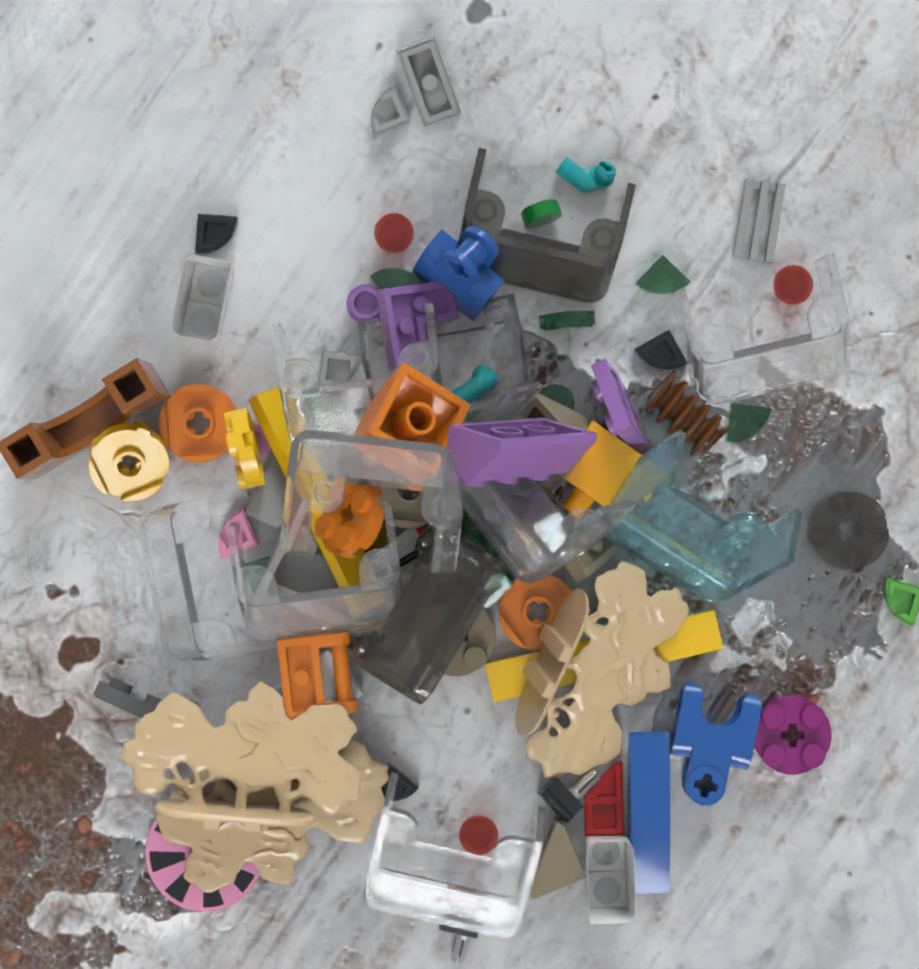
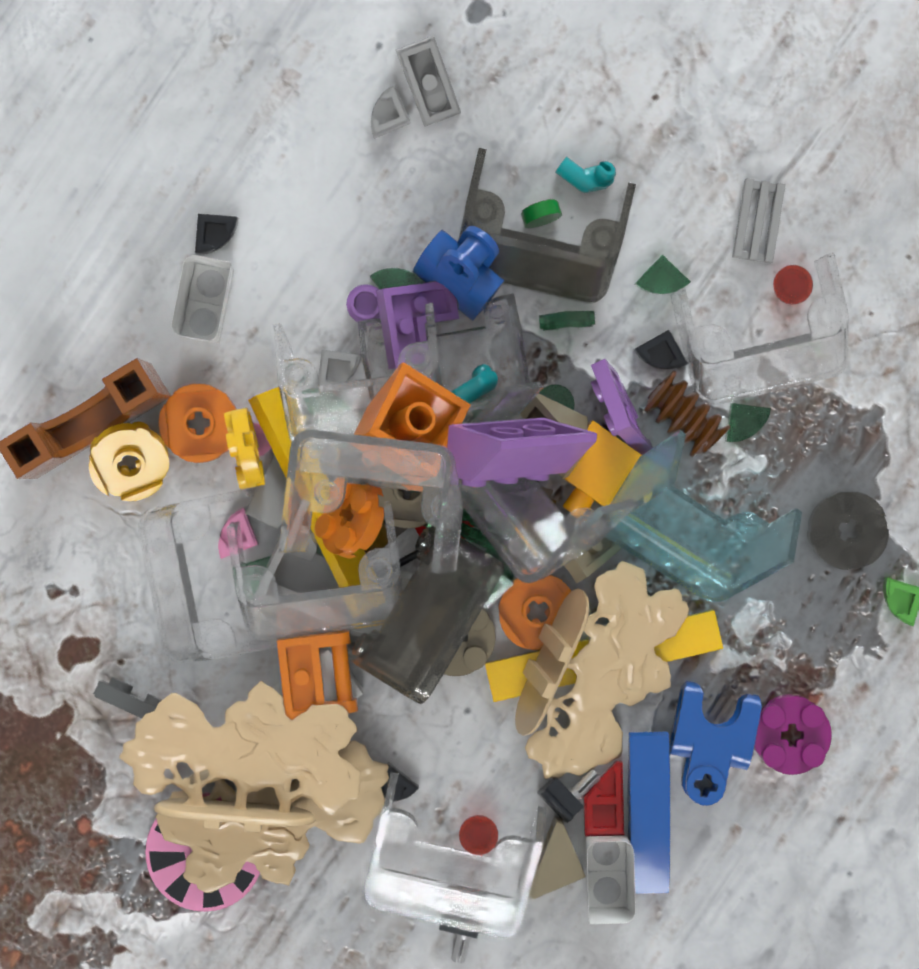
clear red plate [374,213,414,253] -> none

